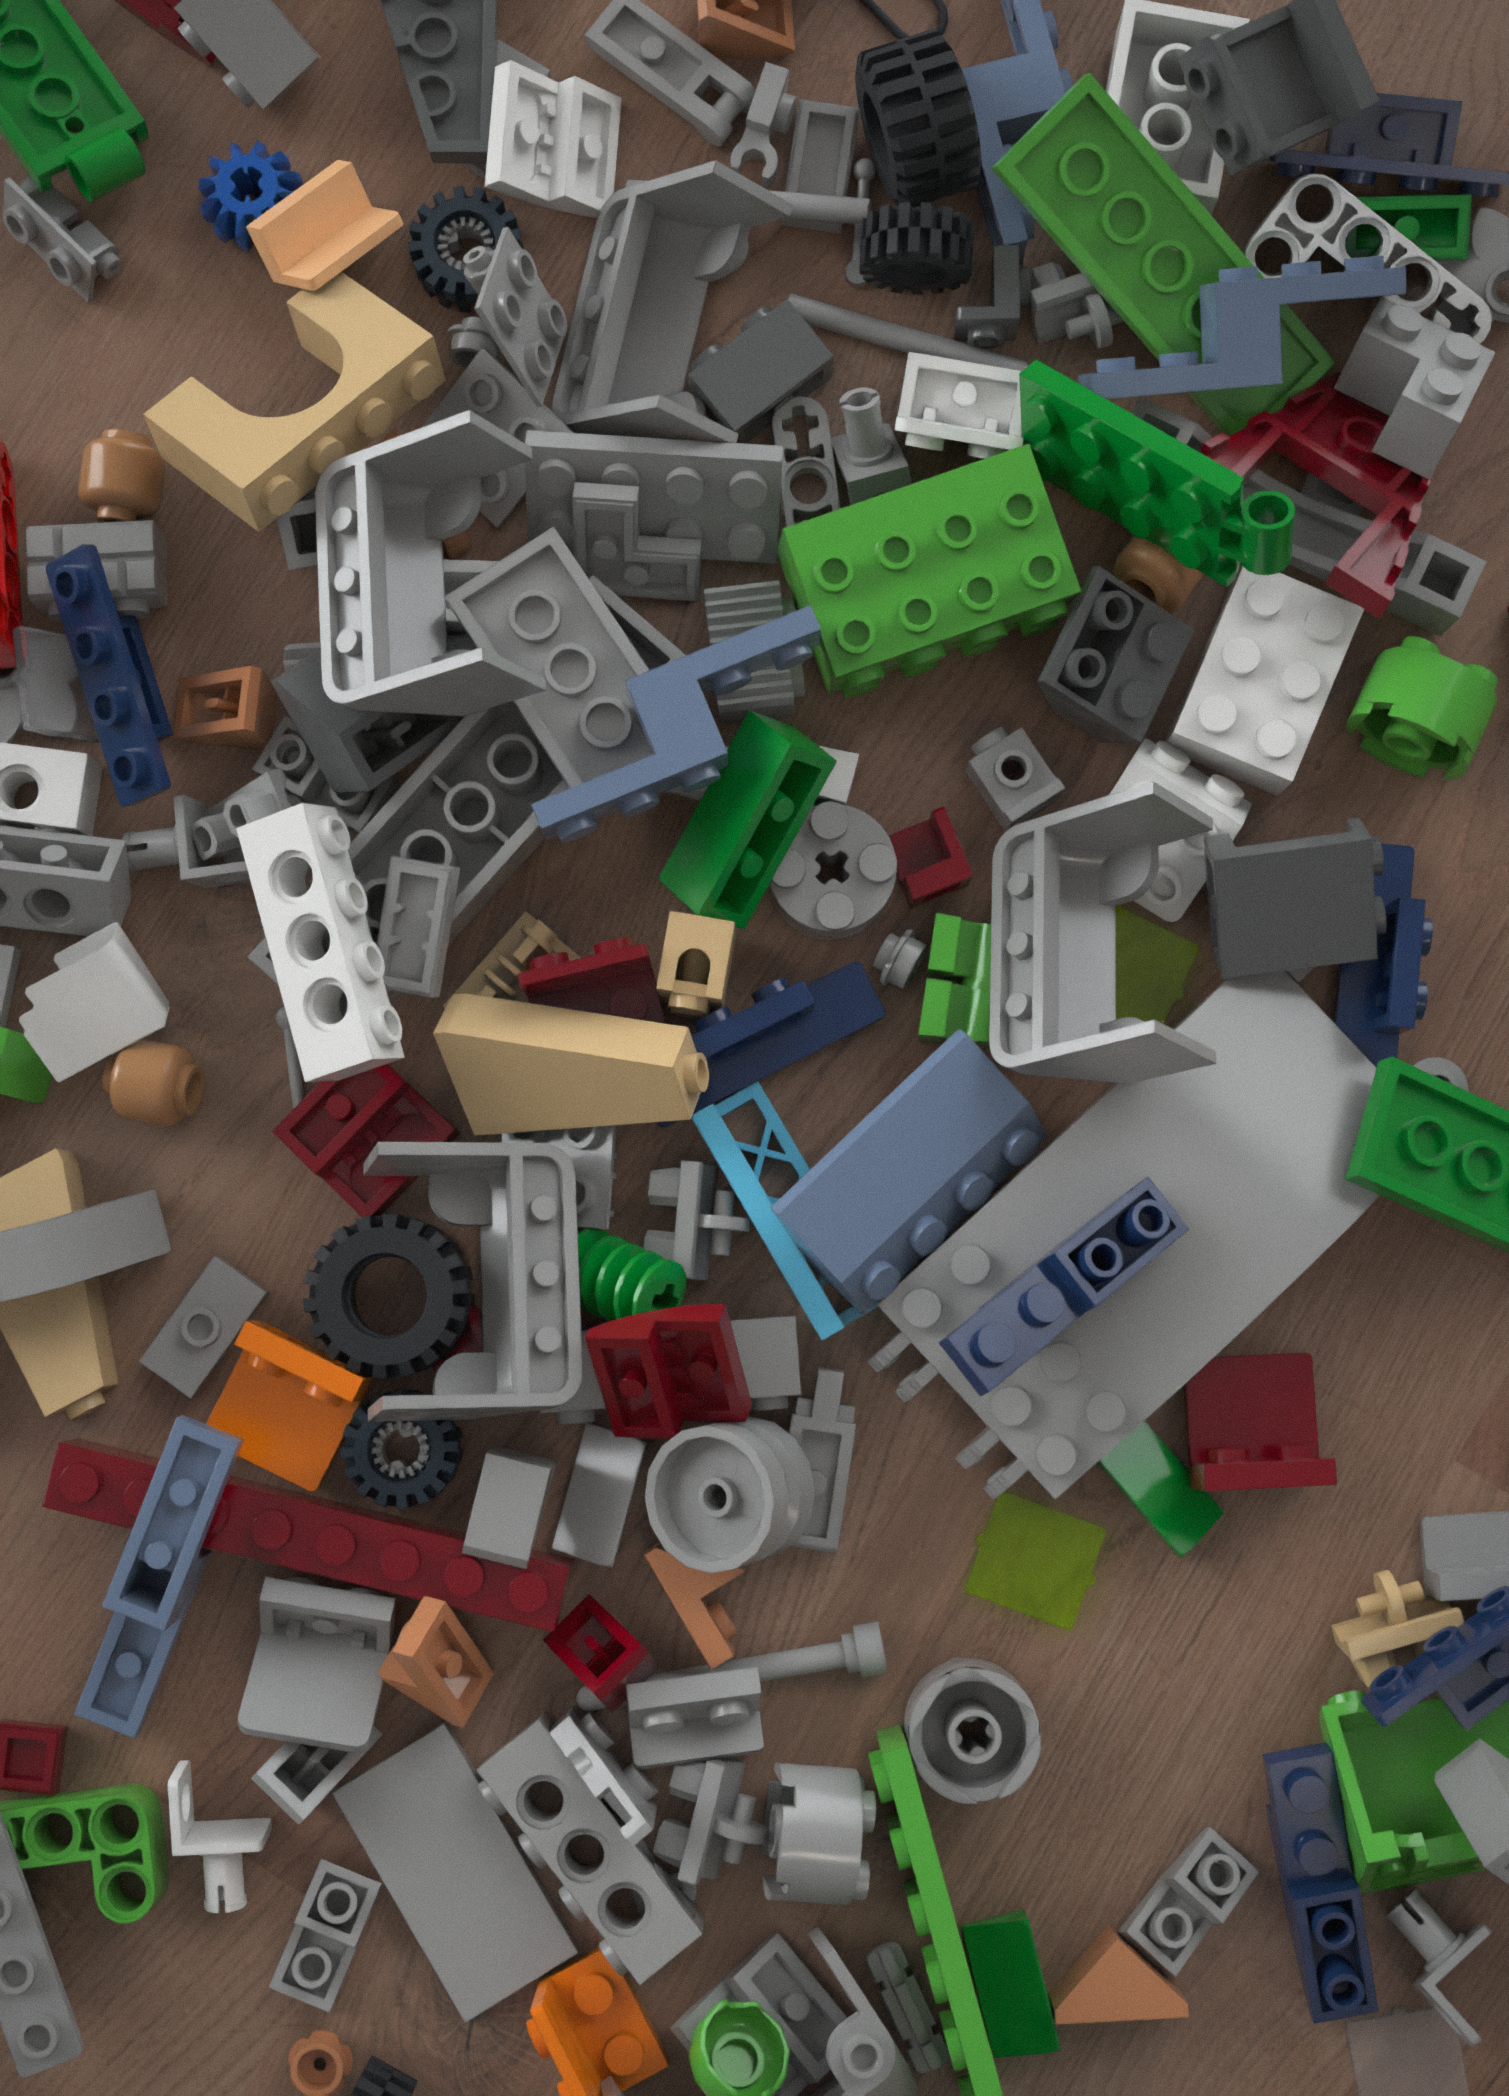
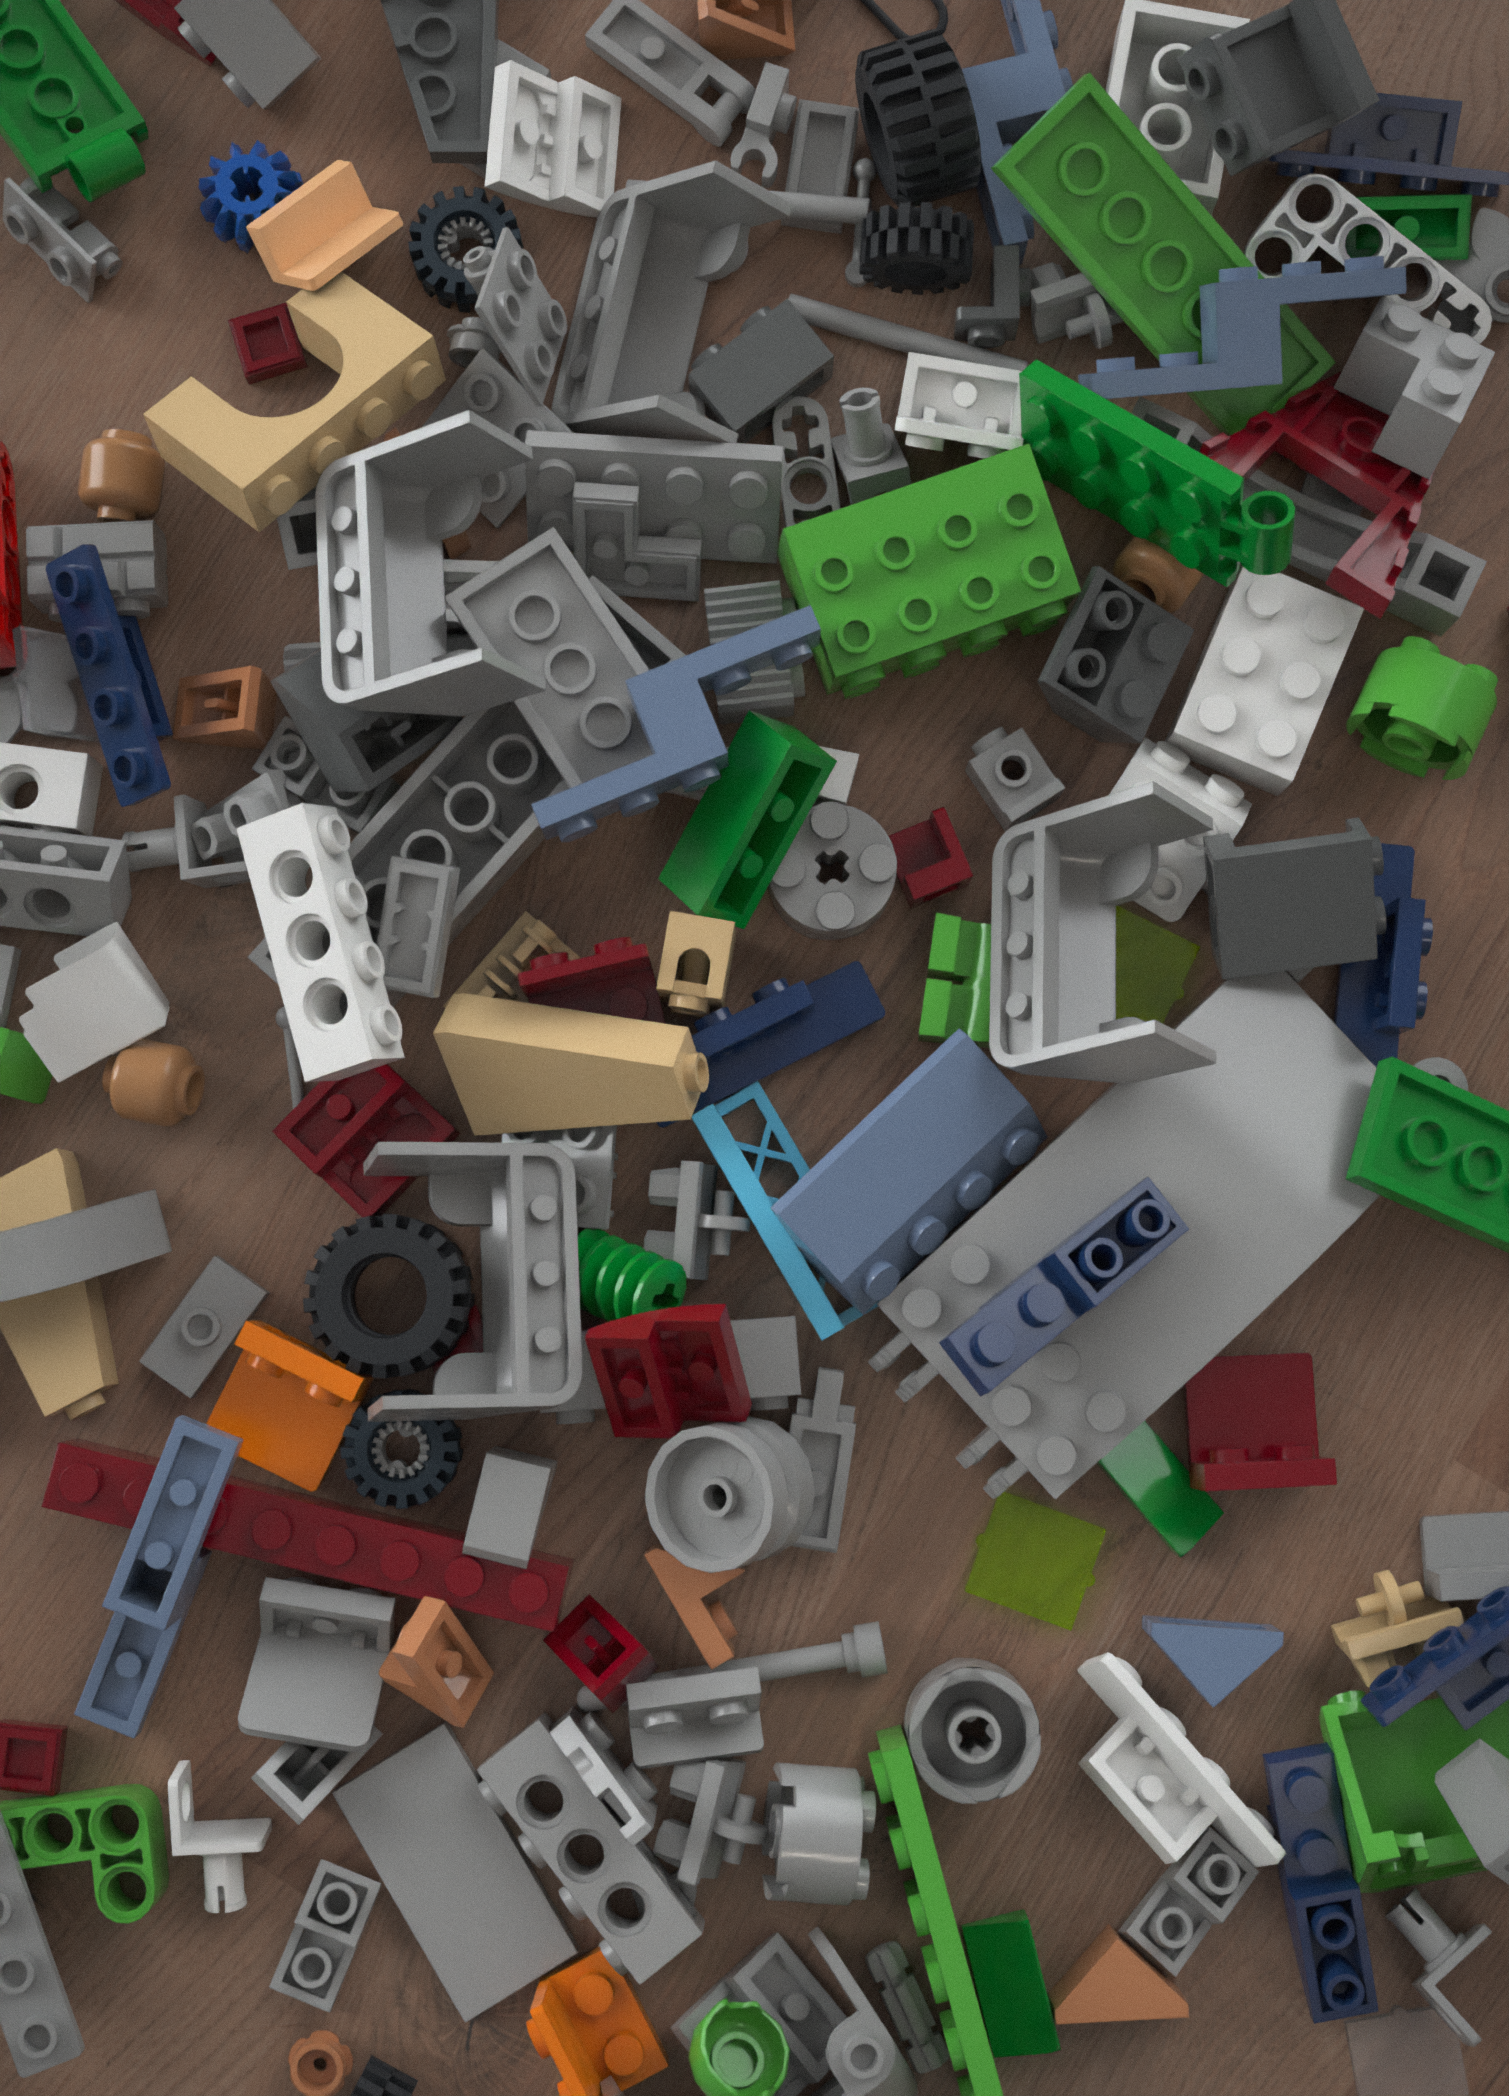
light grey slope [552,1422,648,1568] -> none
light grey plate [873,929,928,990] -> none
none -> dark red tile [228,303,308,385]
none -> white bracket [1078,1652,1286,1867]
none -> sand blue slope [1142,1615,1284,1708]

